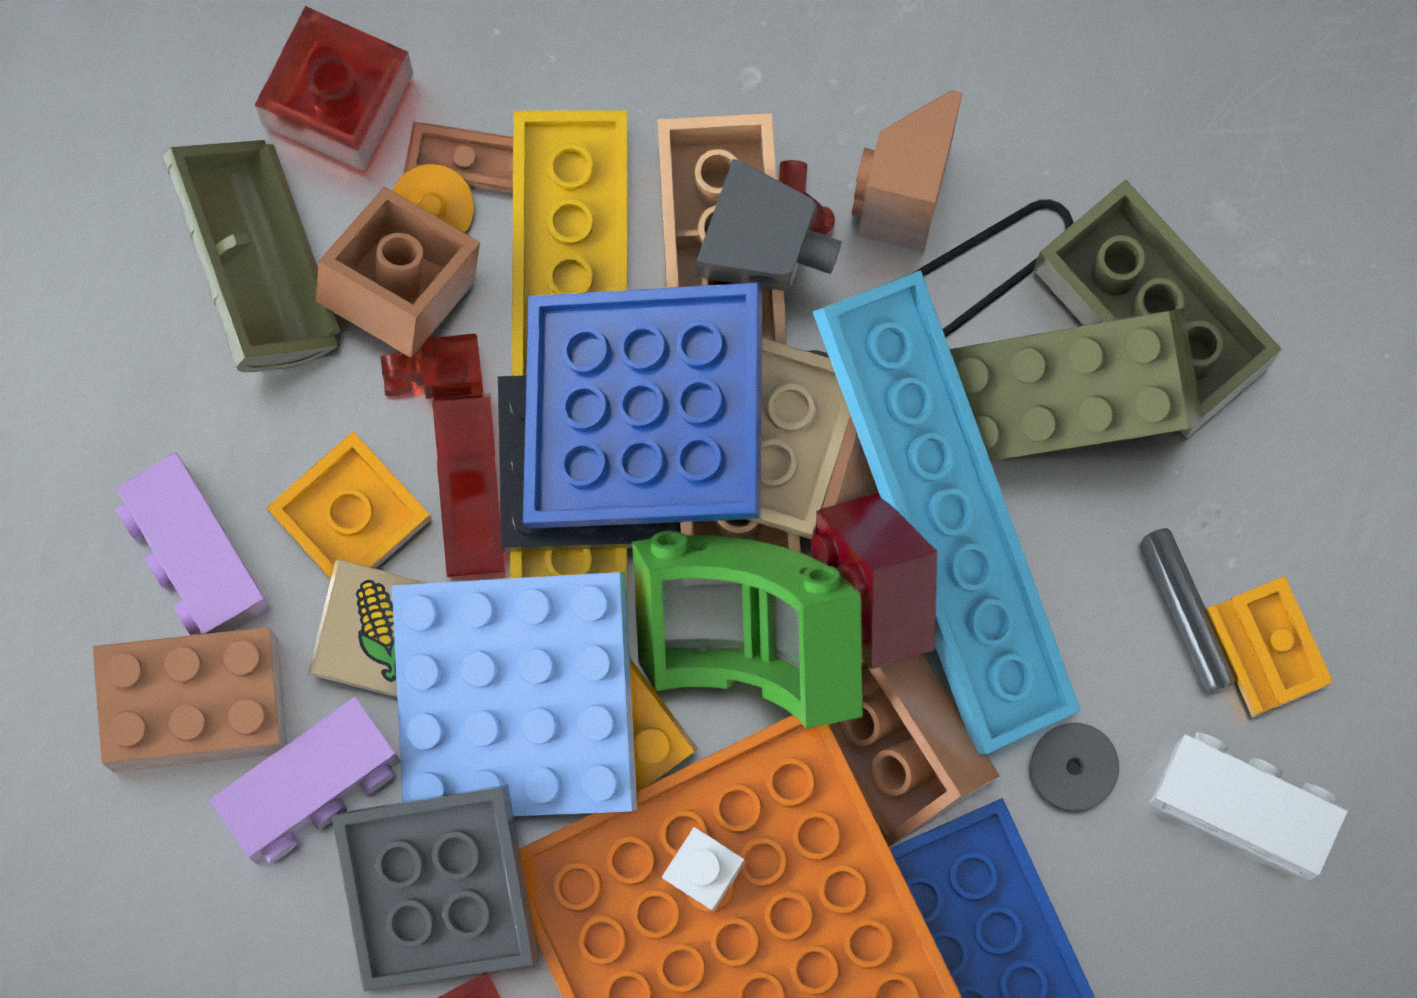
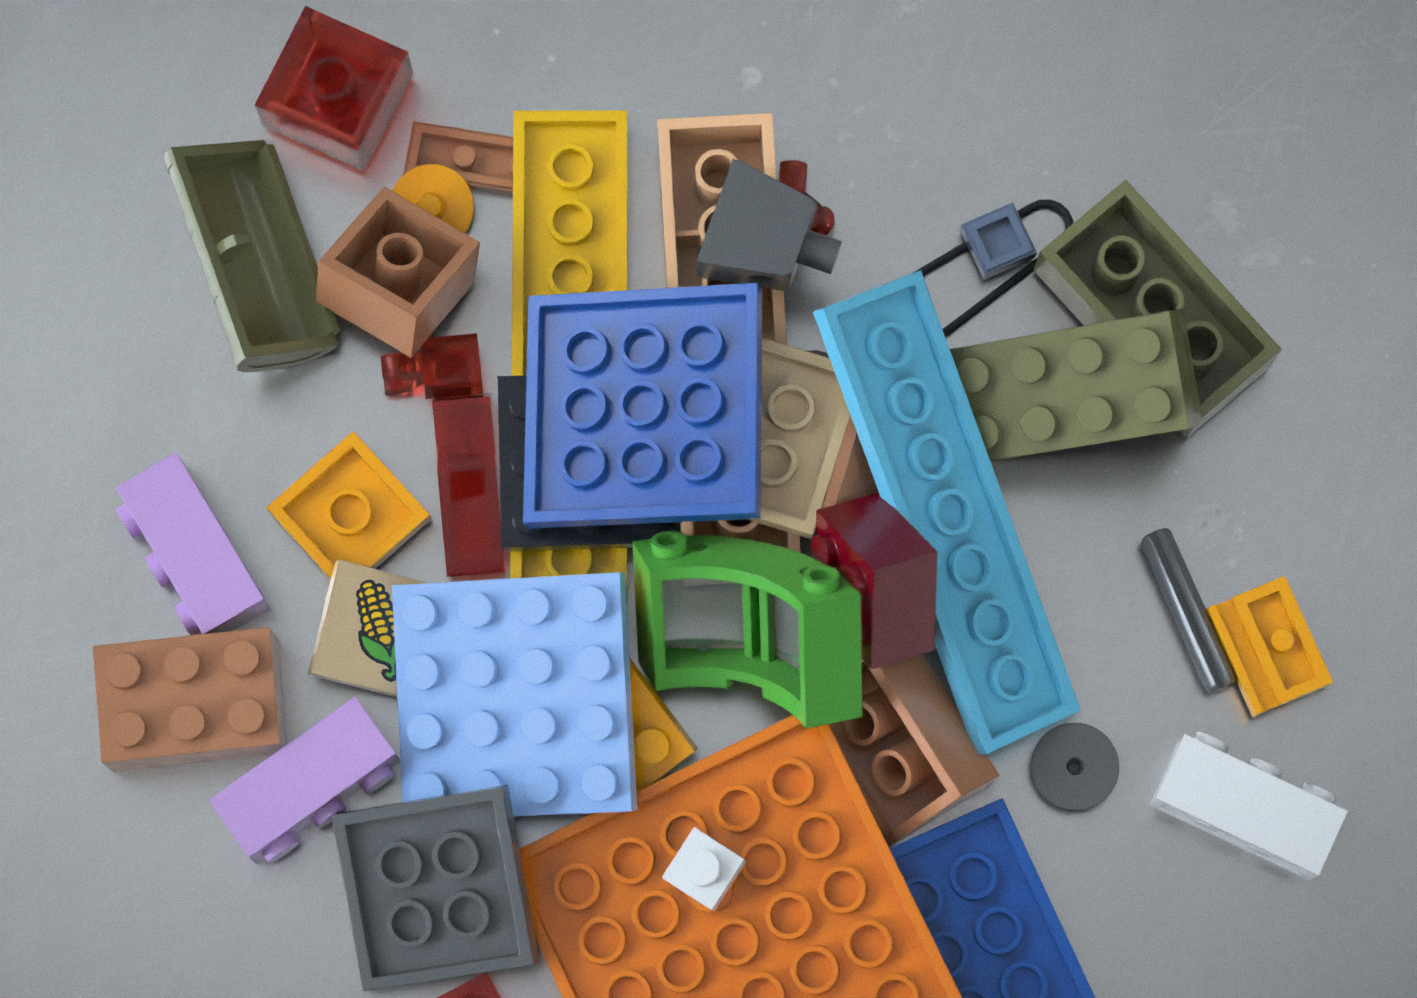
nougat slope [851,90,963,251] -> none
none -> sand blue tile [960,202,1037,280]

